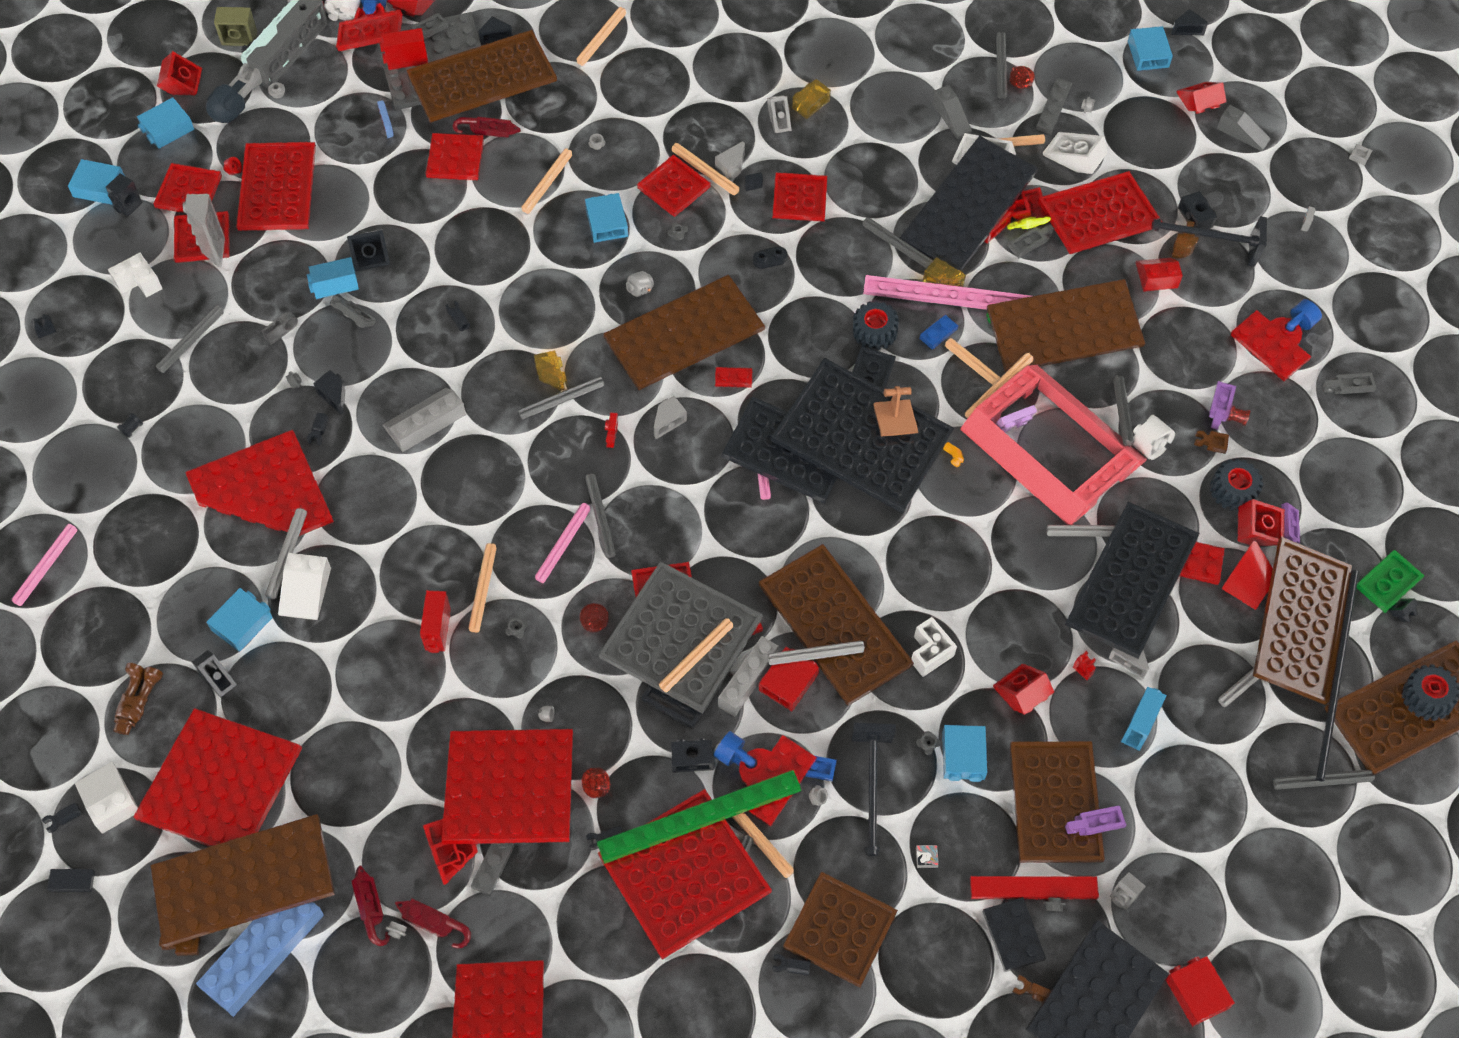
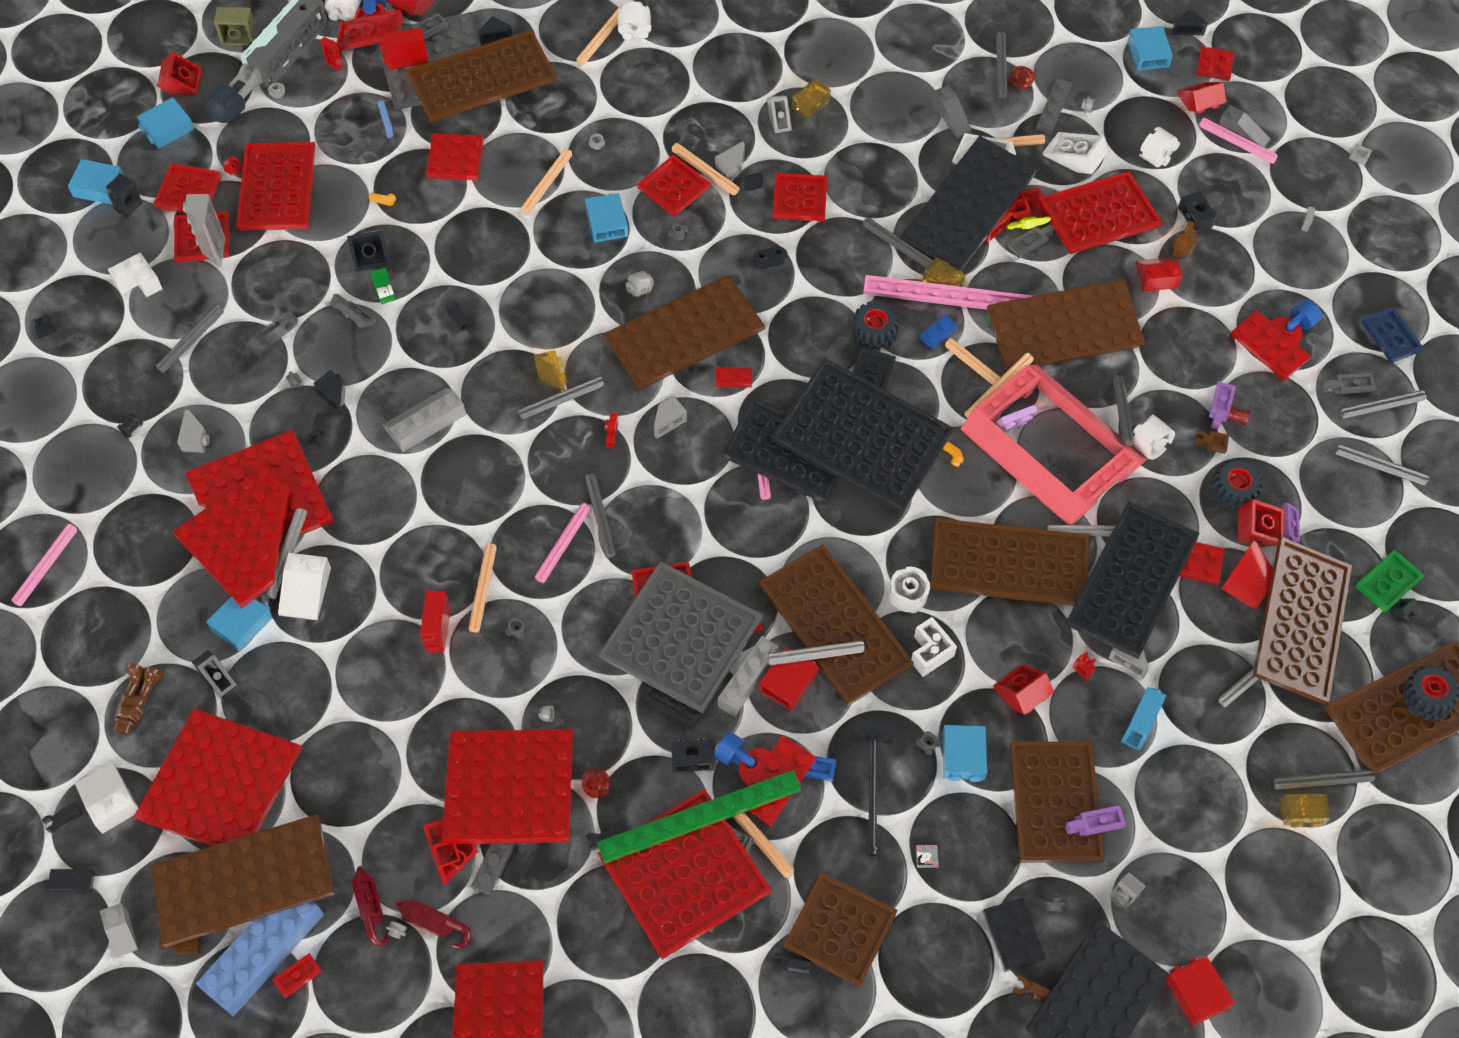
dark azure brick [307,257,359,299] -> none
dark red plate [452,117,521,138] -> none
clear red plate [580,603,609,632] -> none
light nougat axle [659,618,733,692] -> none
light grey plate [809,785,828,806] -> none
nougat plate [873,386,918,437] -> none
red tile [970,876,1099,899] -> none
black tile [1151,216,1267,266] -> none
black piece [1316,570,1359,782] -> none
none -> light grey slope [100,903,138,957]
none -> red plate [173,464,291,609]
none -> light grey slope [177,410,209,453]
none -> red plate [272,953,322,999]
none -> red plate [320,36,343,71]
none -> light orange arm [369,193,396,206]
none -> green leg [370,268,395,305]
none -> white brick [617,2,651,40]
none -> white brick [889,567,930,613]
none -> reddish brown plate [930,518,1089,606]
none -> white brick [1139,127,1180,167]
none -> red plate [1196,46,1234,81]
none -> bright pink axle [1199,118,1278,164]
none -> clear yellow brick [1279,794,1330,828]
none -> axle [1335,444,1429,485]
none -> axle [1339,390,1427,419]
none -> dark blue plate [1361,306,1424,364]

